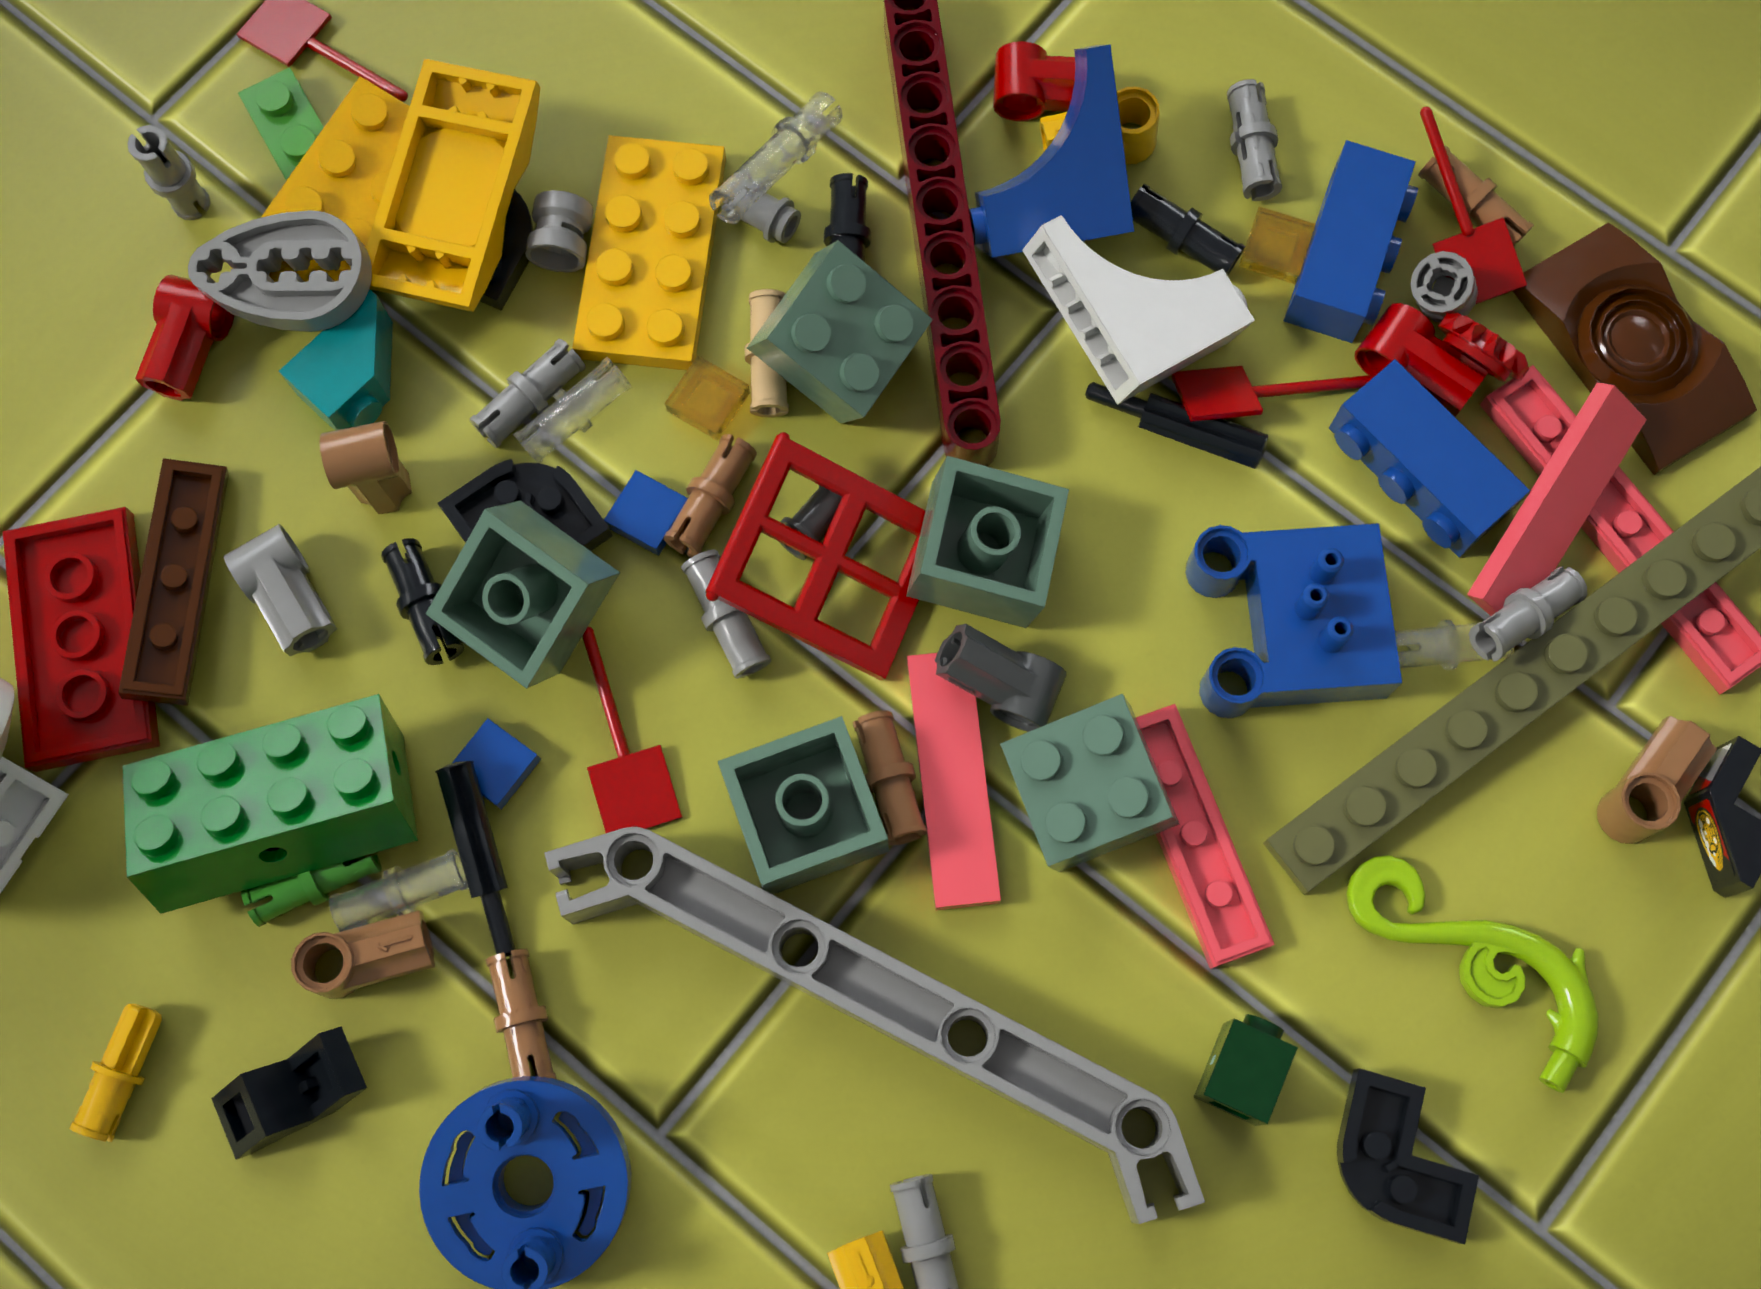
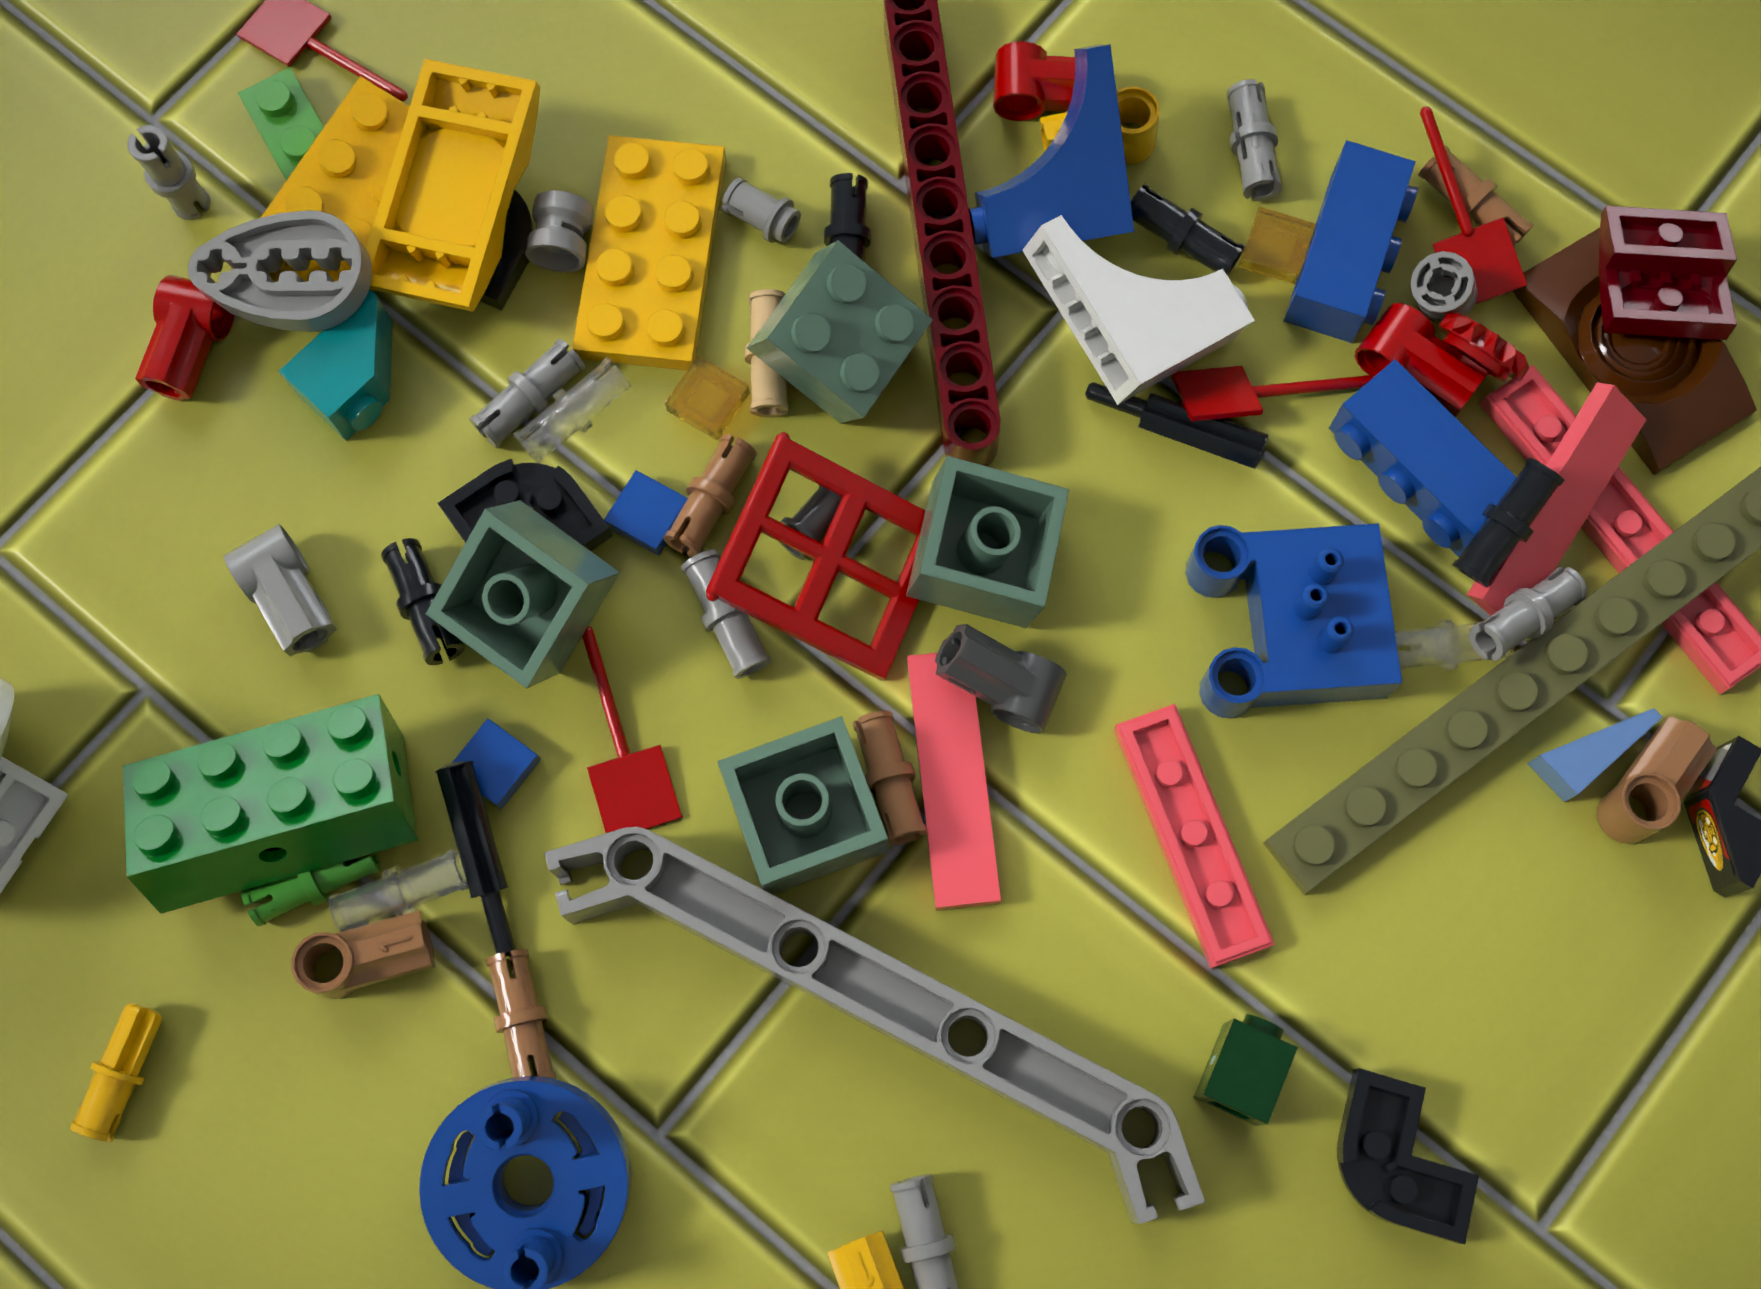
red tile [2,507,160,772] -> none
reddish brown tile [118,458,229,706] -> none
black slope [211,1026,367,1160] -> none
medium nougat piece [319,421,412,514] -> none
clear pin [709,92,843,224] -> none
sand green brick [1000,693,1180,872] -> none
lime plant [1346,855,1598,1093] -> none
none -> black pin [1452,458,1565,587]
none -> medium blue piece [1527,708,1662,802]
none -> dark red slope [1599,206,1737,340]

